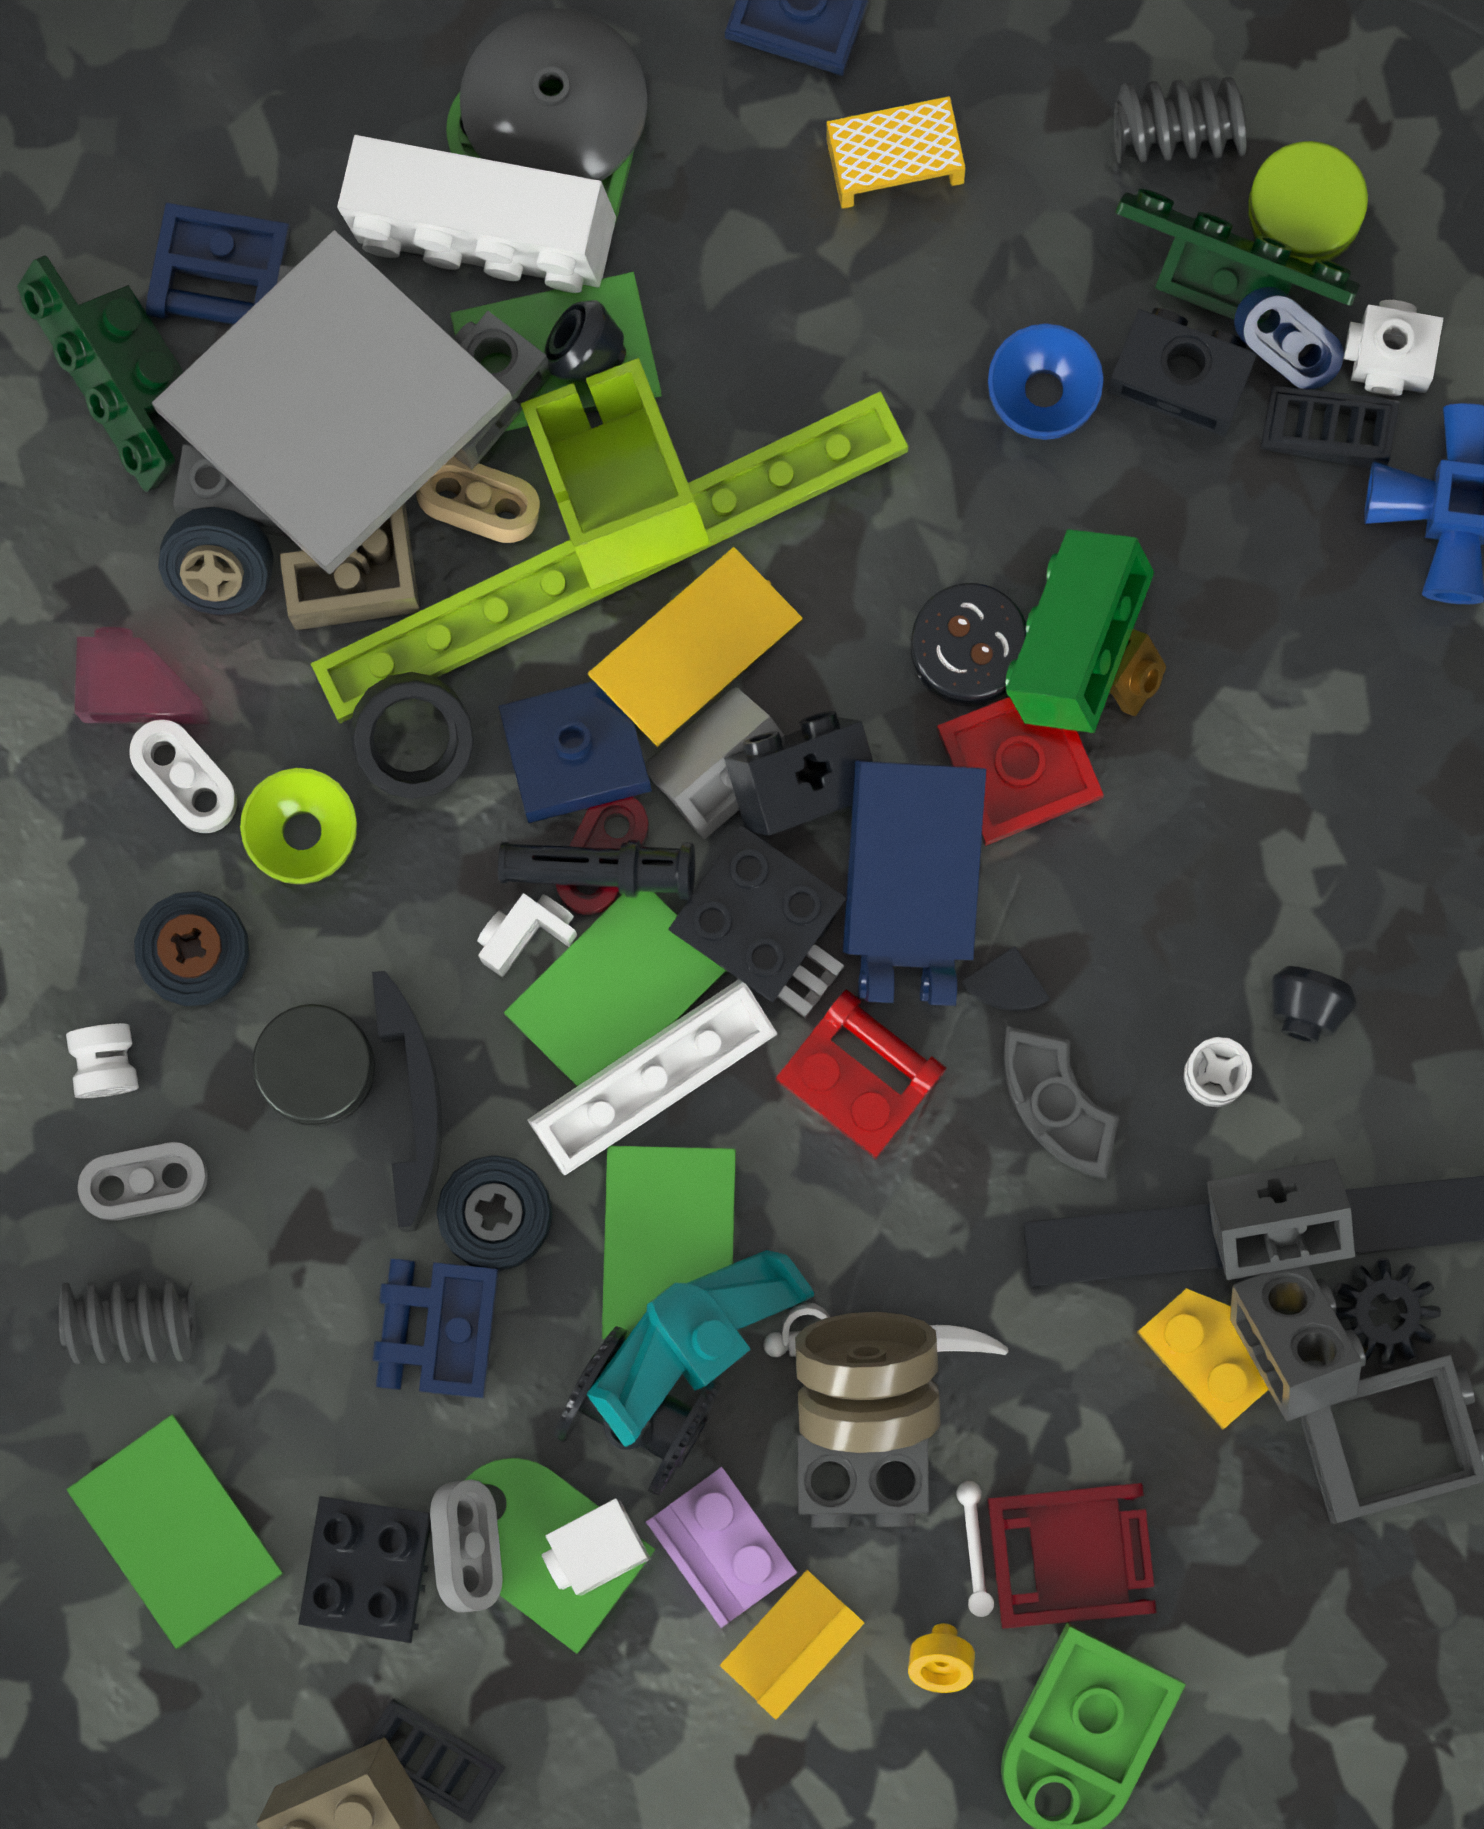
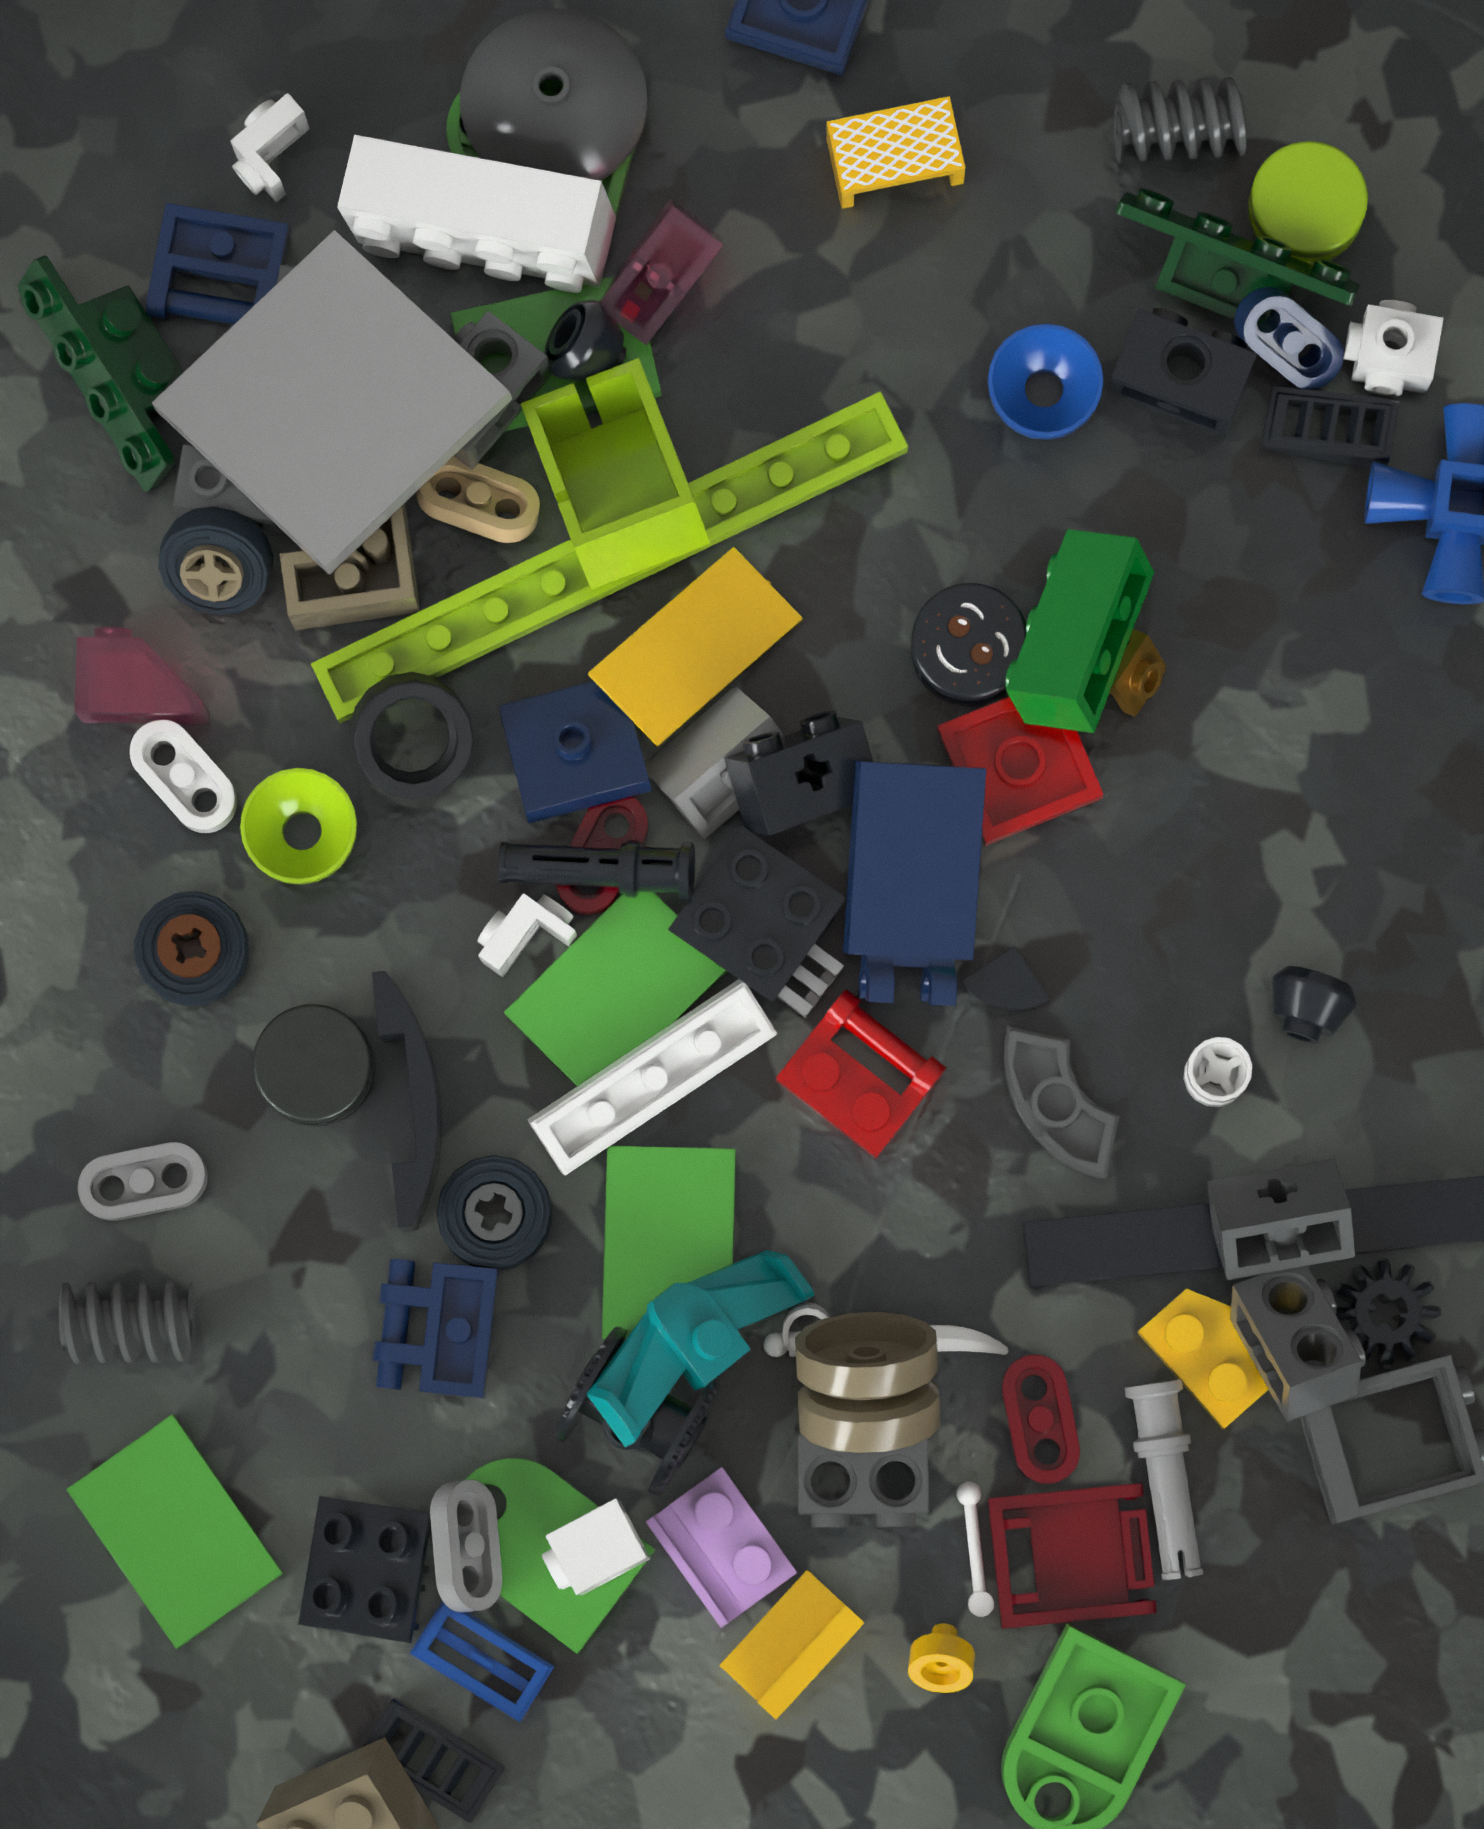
white wheel [66,1023,139,1099] -> none
none -> white bracket [230,93,310,203]
none -> blue tile [410,1601,555,1722]
none -> clear pink slope [599,198,723,345]
none -> dark red plate [1002,1355,1080,1484]
none -> light grey pin [1124,1379,1204,1580]

